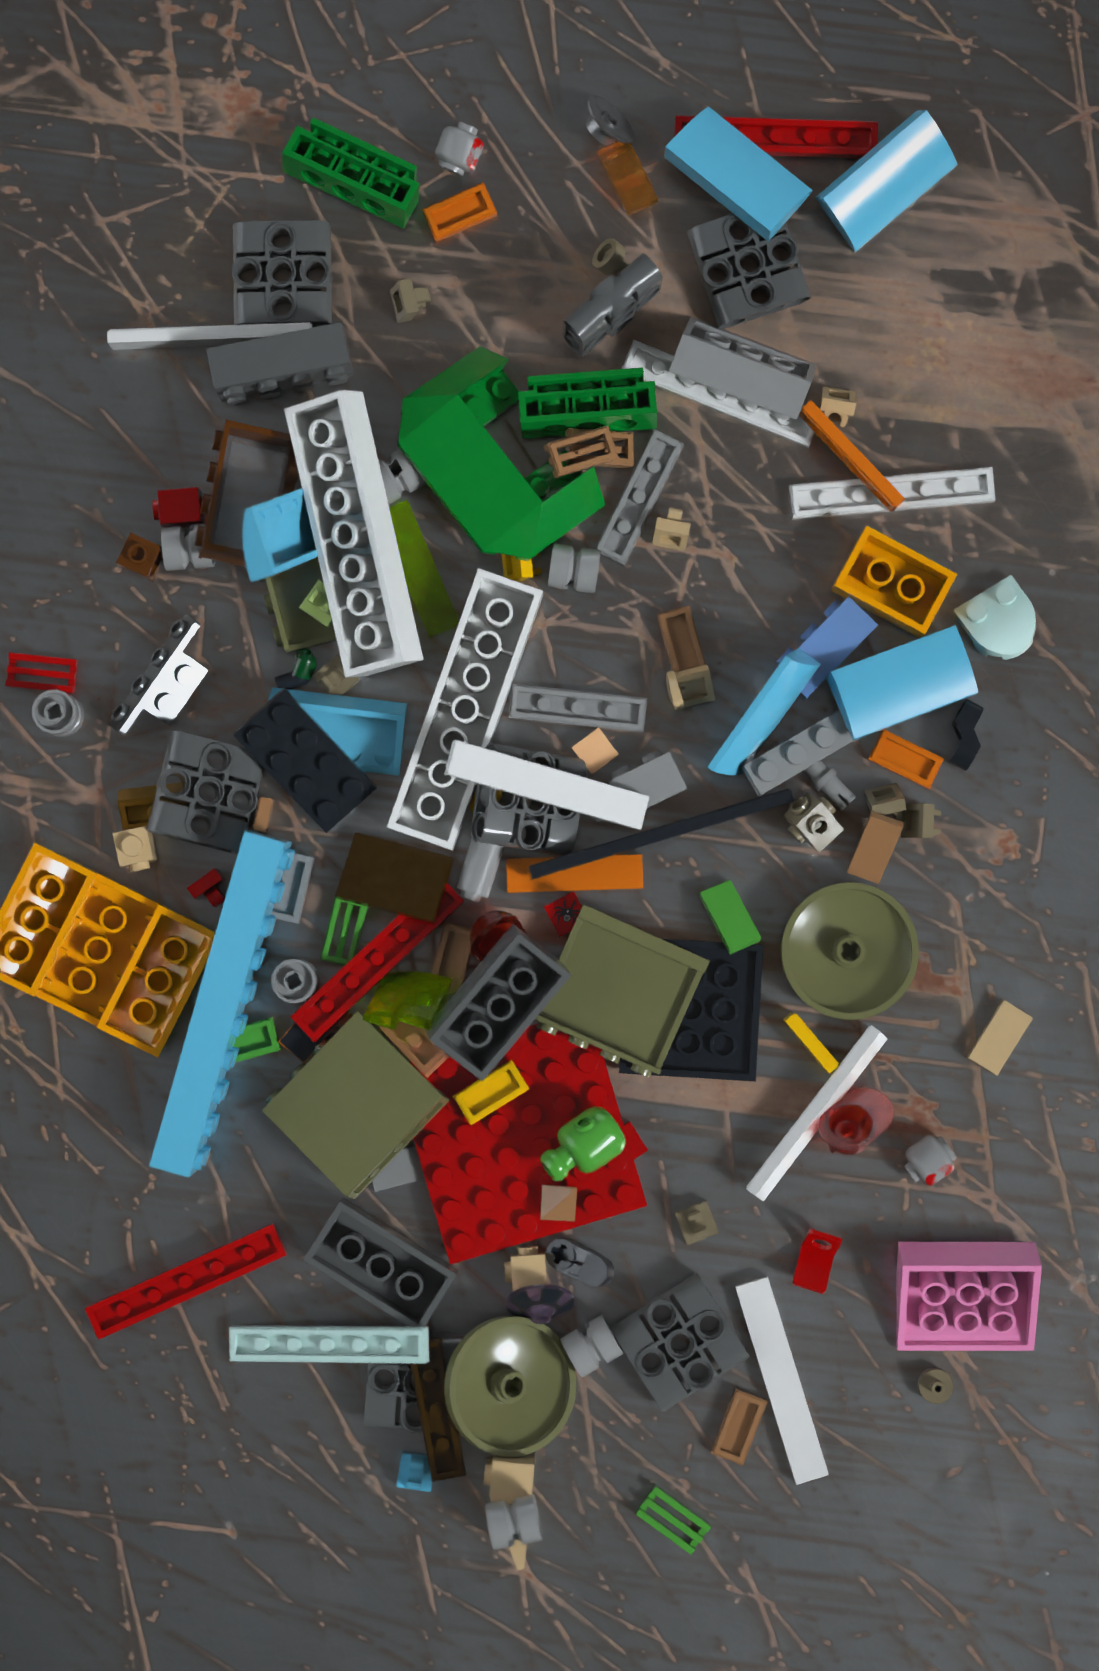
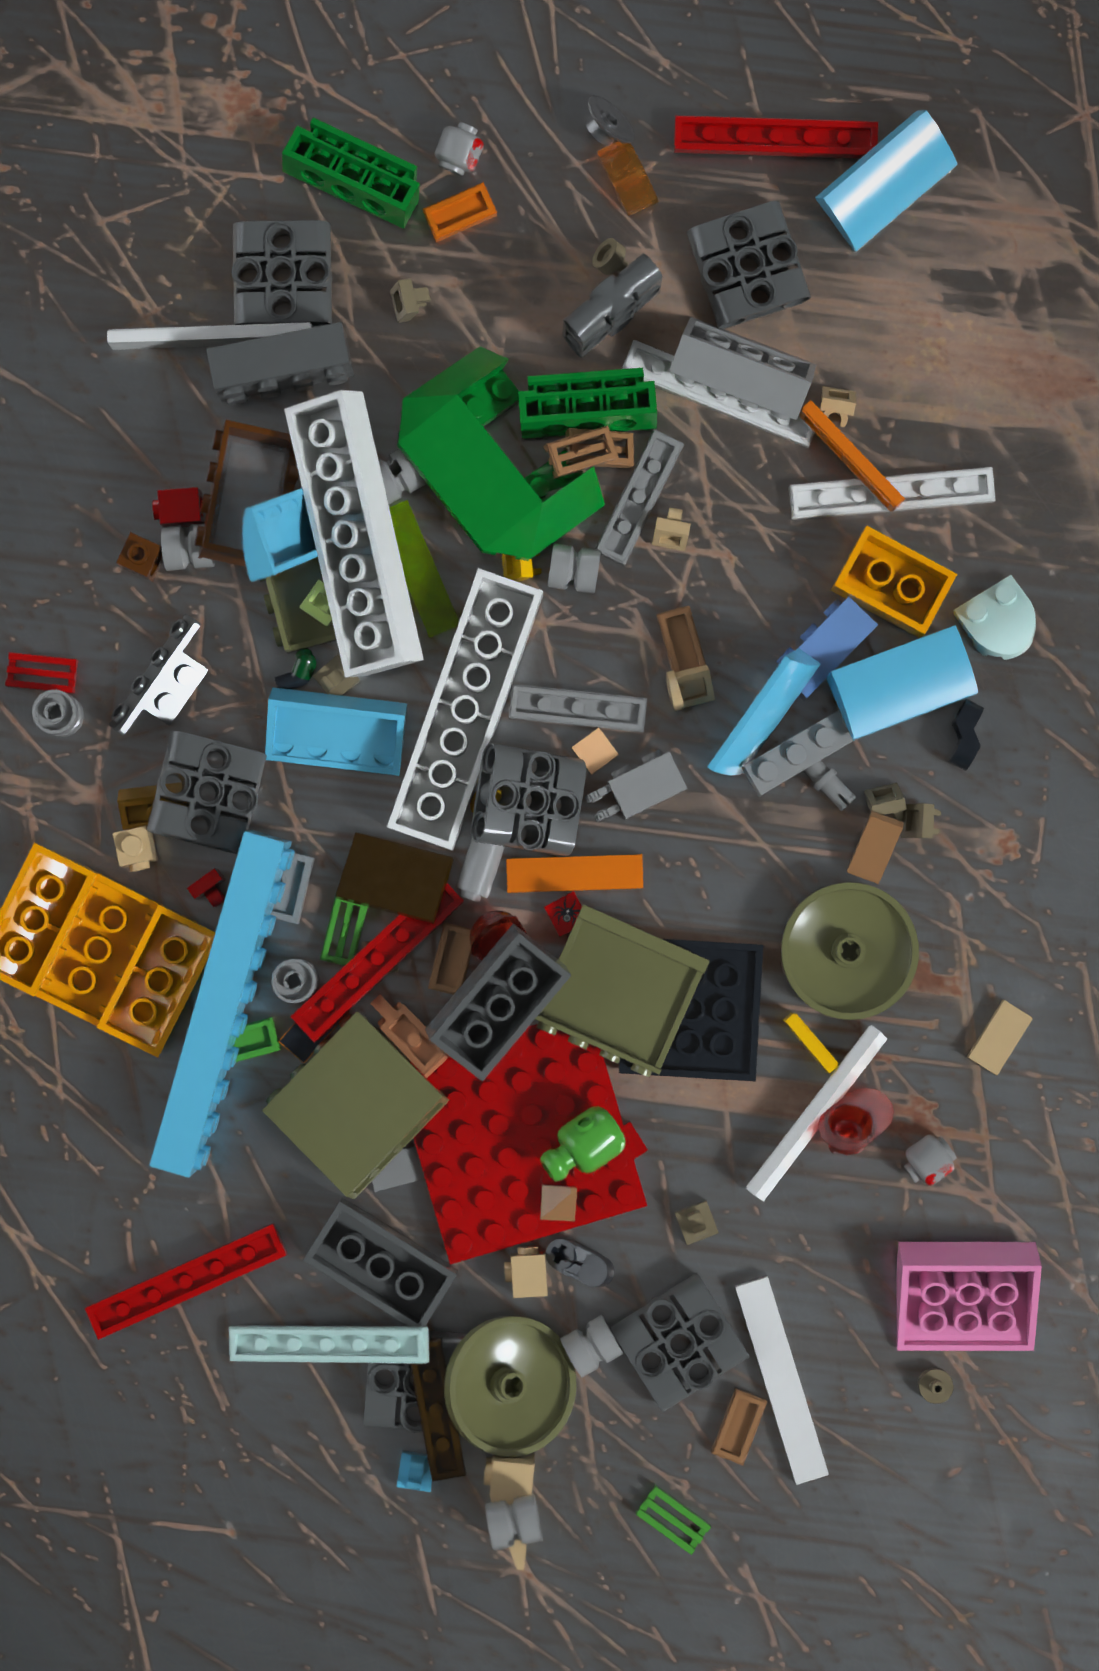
black plate [233,687,377,833] -> none
medium nougat tile [253,796,274,833] -> none
clear neon green slope [362,972,452,1031] -> none
white tile [444,740,650,830] -> none
yellow tile [453,1060,529,1125] -> none
dish [506,1284,575,1324] -> none
black tile [527,788,794,881] -> none
medium azure slope [664,106,812,241] -> none
bright green tile [699,879,761,955] -> none
dark tan brick [783,792,844,853] -> none
red bracket [792,1229,843,1294] -> none
orange tile [867,729,944,789] -> none

